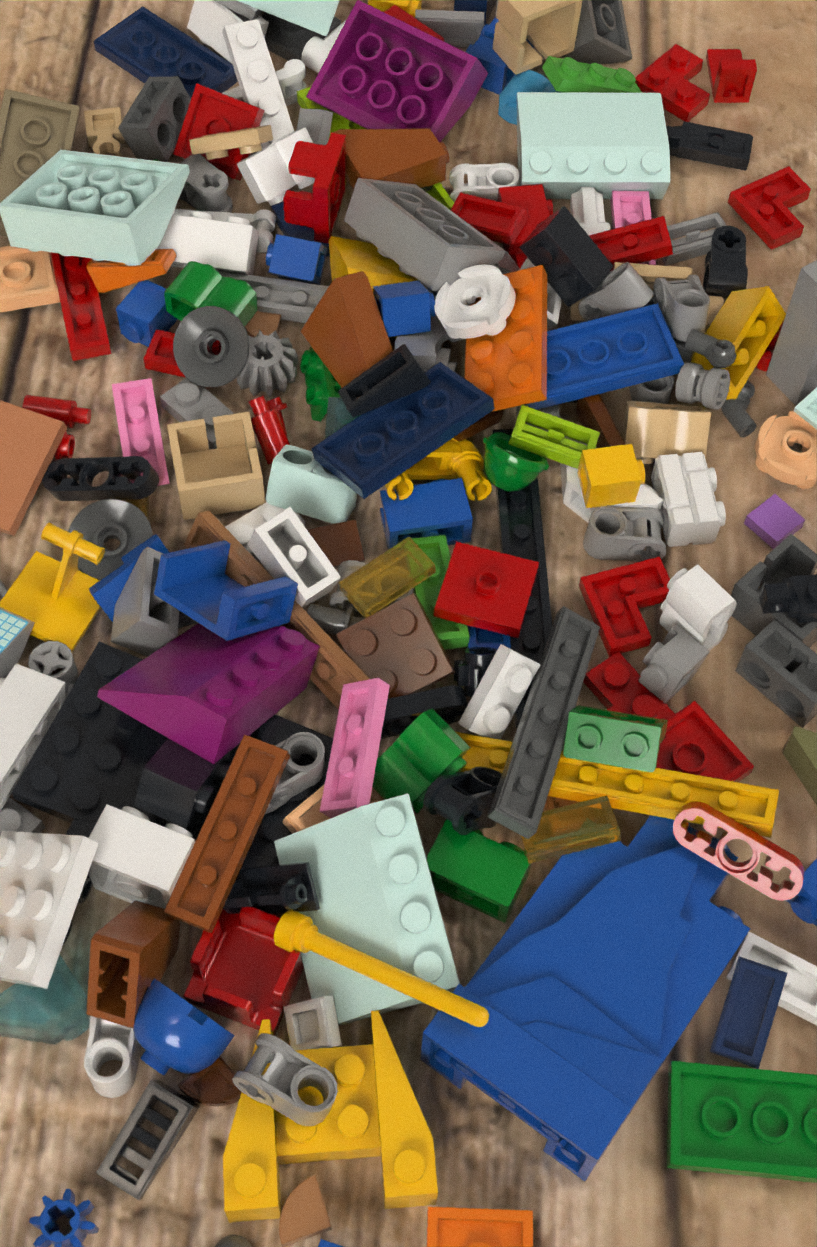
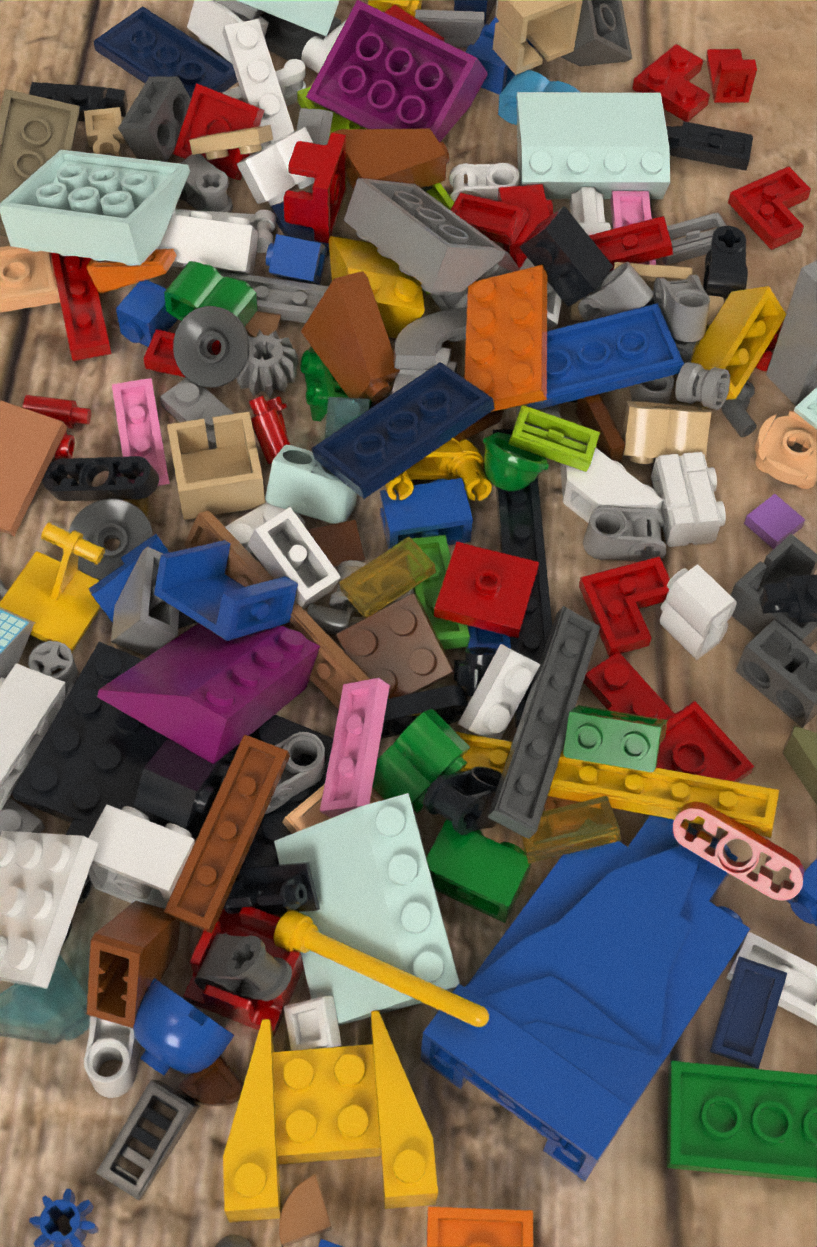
light grey piece [232,1033,337,1126] -> none
black slope [338,344,431,418] -> none
blue brick [373,280,436,337] -> none
white plate [434,264,516,339] -> none
bright green plate [542,56,642,93] -> none
yellow brick [577,444,645,508] -> none
light grey brick [638,624,710,703] -> none
dark grey arm [685,329,736,369] -> none
none -> black hinge [29,82,128,122]
none -> dark grey piece [194,934,292,1001]

